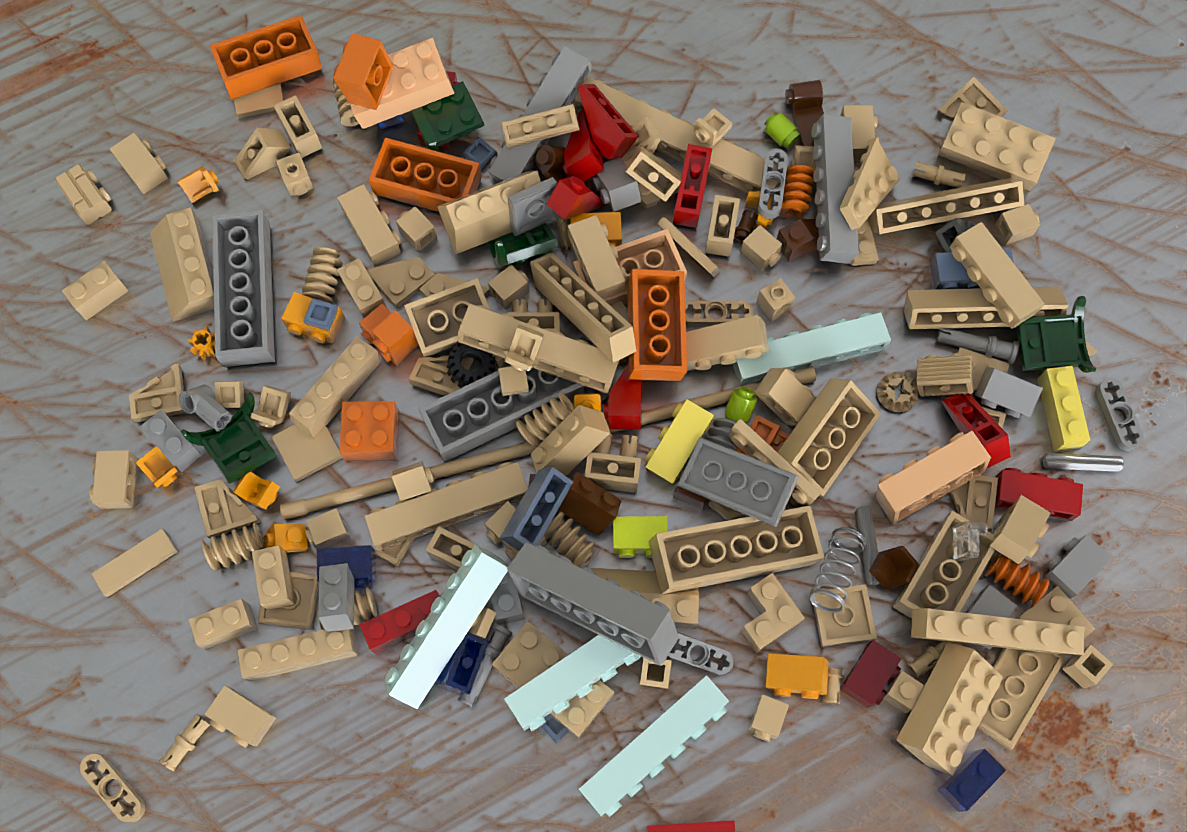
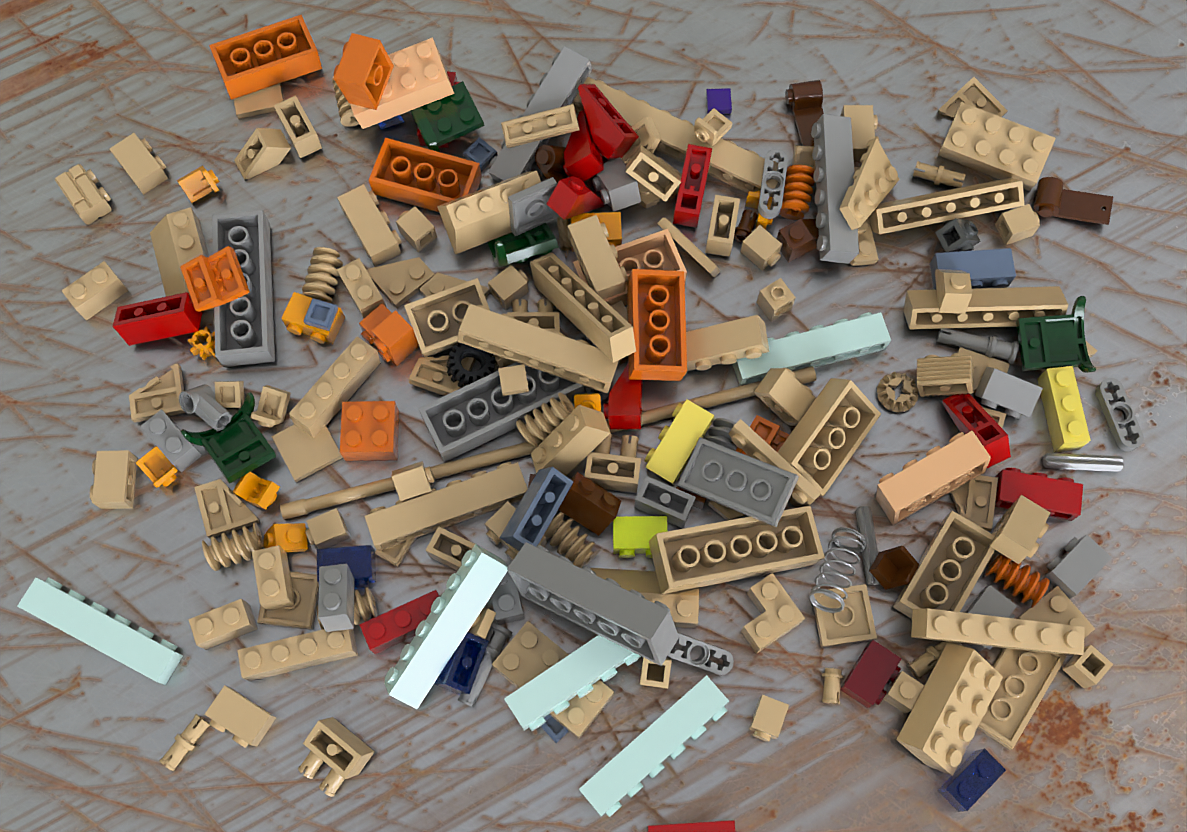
tan beam [80,754,145,822] -> none
tan tile [91,529,178,597] -> none
tan brick [276,152,314,197] -> none
tan bracket [505,324,544,371] -> none
tan beam [685,300,753,327] -> none
lime brick [725,387,757,423] -> none
lime brick [764,113,801,149] -> none
light orange brick [766,654,829,699] -> none
tan brick [950,222,1045,329] -> none
clear tile [952,521,988,561] -> none
none -> light aqua brick [17,577,183,685]
none -> red brick [113,292,202,346]
none -> orange slope [180,246,250,312]
none -> tan brick [298,717,375,797]
none -> light grey brick [634,476,696,528]
none -> dark purple tile [706,88,732,114]
none -> tan slope [935,269,972,314]
none -> reddish brown door [1034,177,1113,225]

